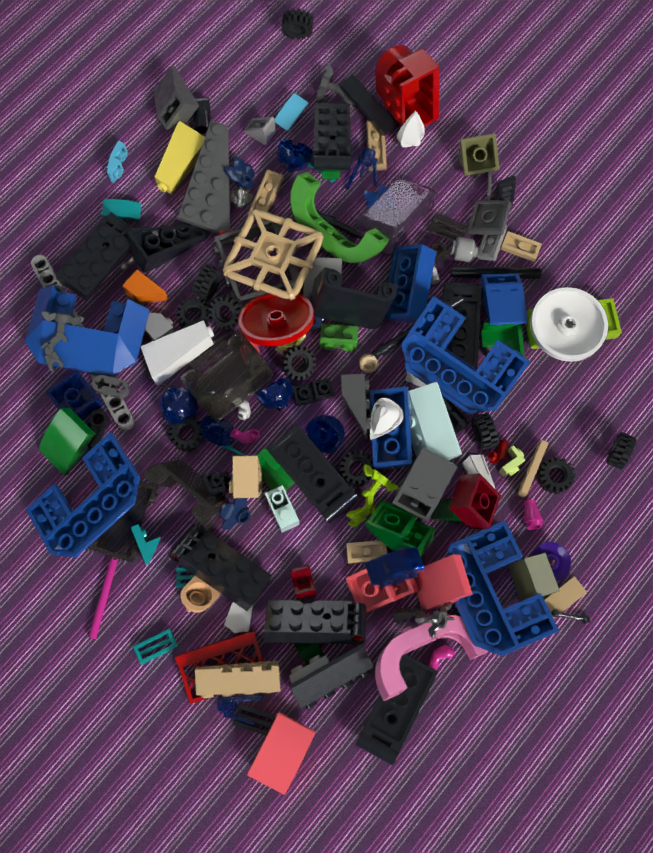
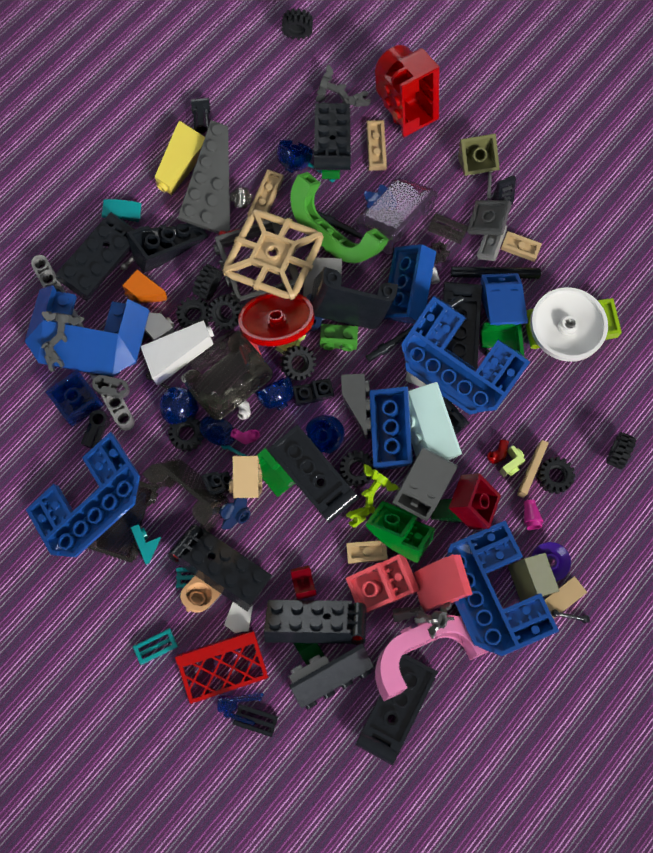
green slope [39,408,96,476] -> none
dark pink bar [88,559,118,639] -> none
medium azure slope [107,141,128,183] -> none
dark grey slope [154,65,199,130] -> none
tan wedge [195,660,280,698] -> none
dark blue plate [224,156,255,190] -> none
light grey slope [244,116,276,146] -> none
coral slope [247,712,316,795] -> none
light aqua slope [265,485,299,533] -> none
medium azure slope [275,93,309,132] -> none
black tile [339,74,398,136] -> none
clear blue plant [346,148,378,190] -> none
tan tile [359,353,378,373] -> none
clear blue brick [364,547,425,588] -> none
white piece [370,398,403,440] -> none
white piece [397,111,425,147] -> none
dark pink arm [427,645,455,670] -> none
light grey head [450,237,478,262] -> none
white piece [461,454,495,489] -> none
black tyre [471,413,499,450] -> none

